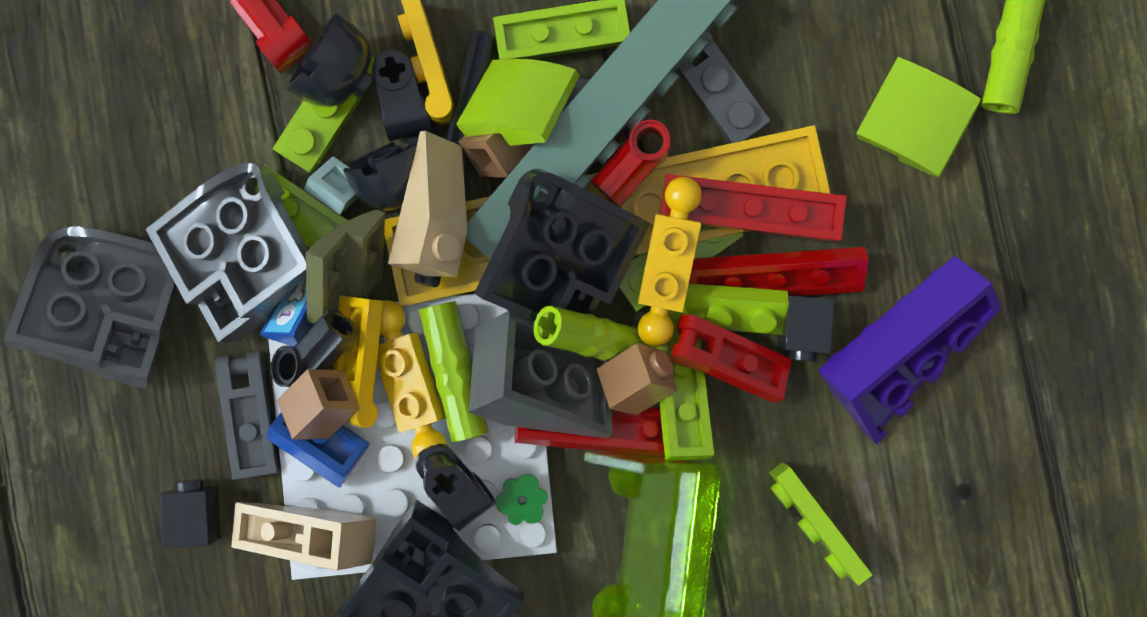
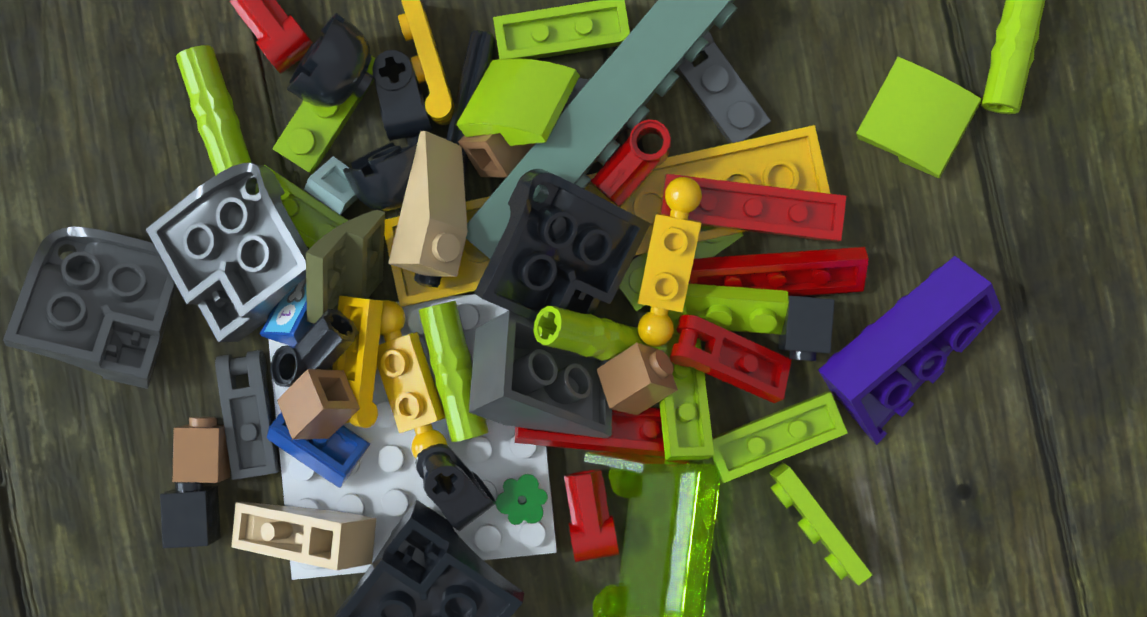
none -> medium nougat brick [172,416,230,483]
none -> lime axle [176,45,251,175]
none -> red piece [564,469,619,562]
none -> lime plate [712,391,848,483]

